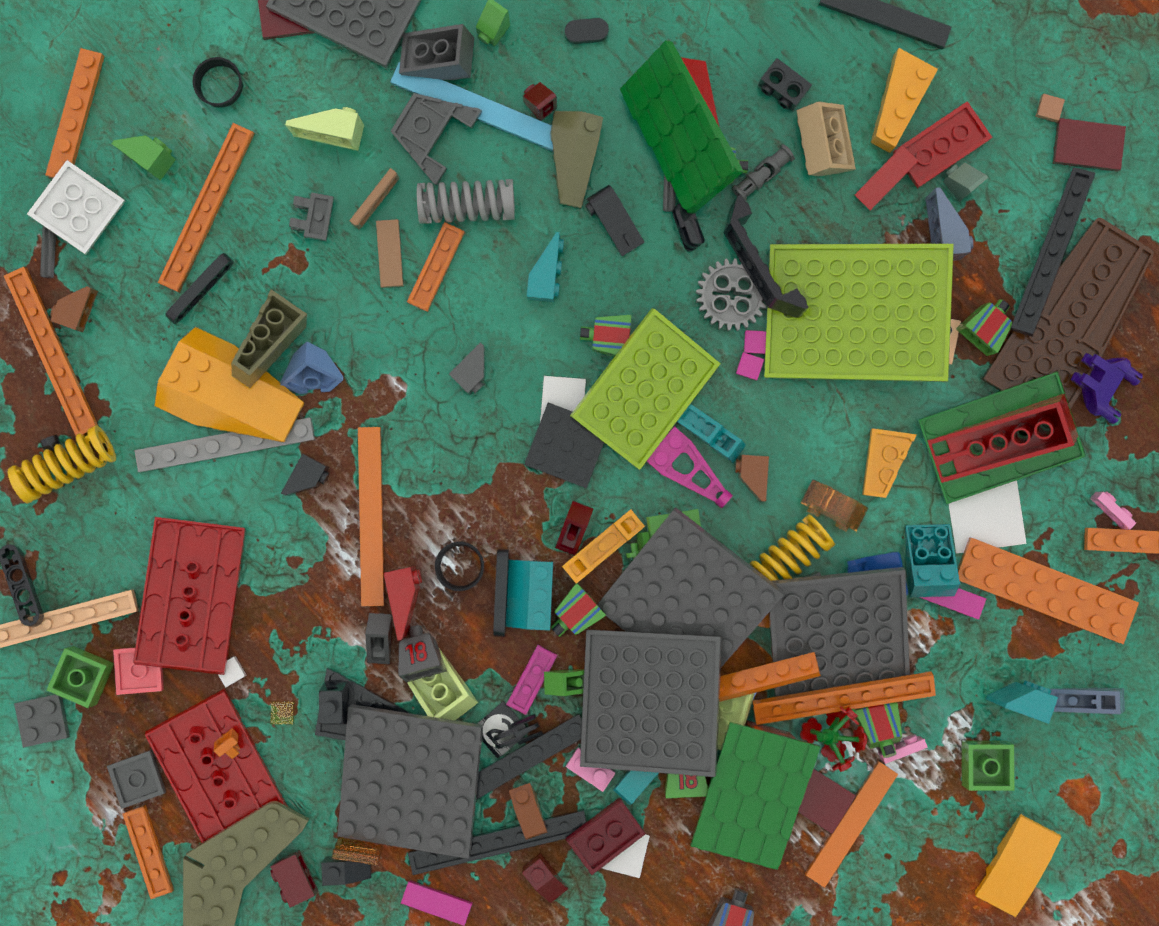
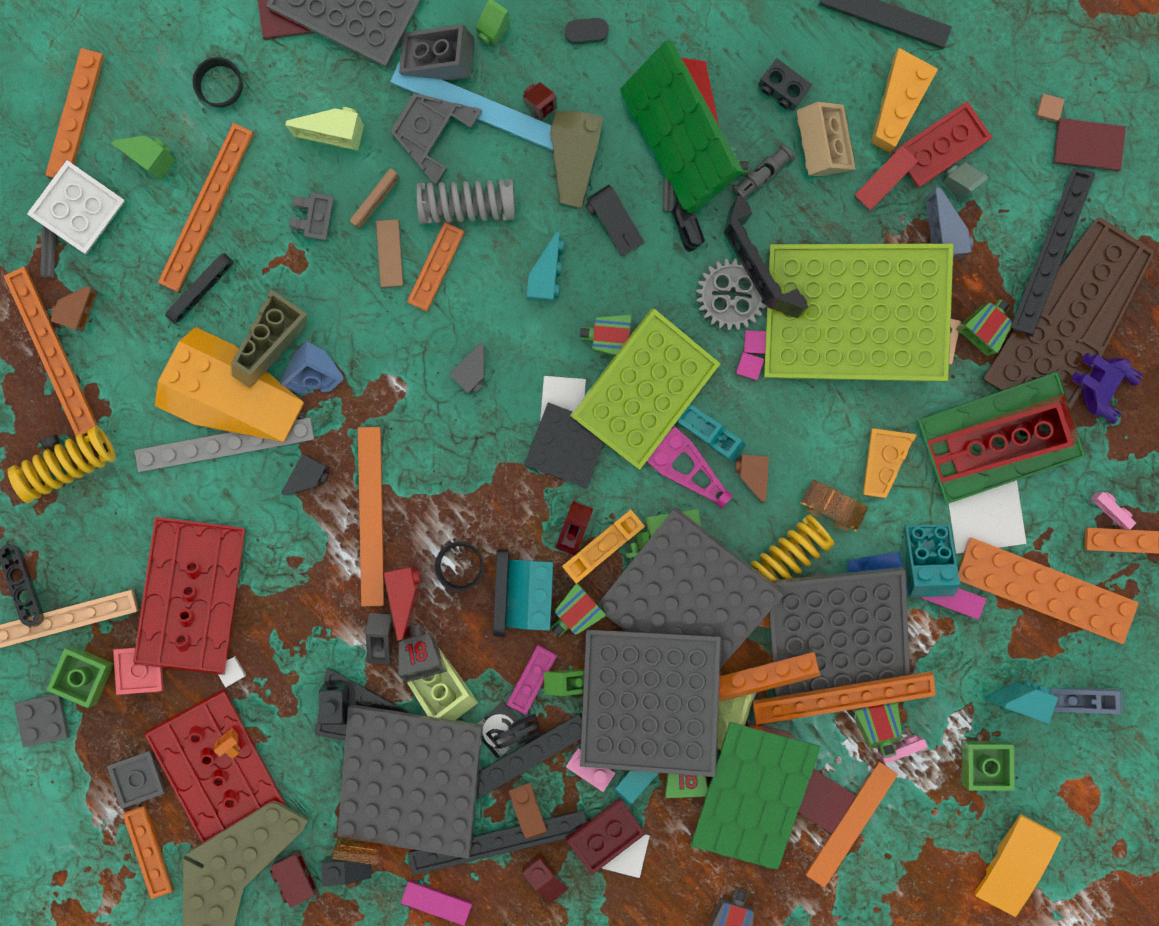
clear yellow tile [270,701,295,724] -> none
red plant [800,706,867,772] -> none

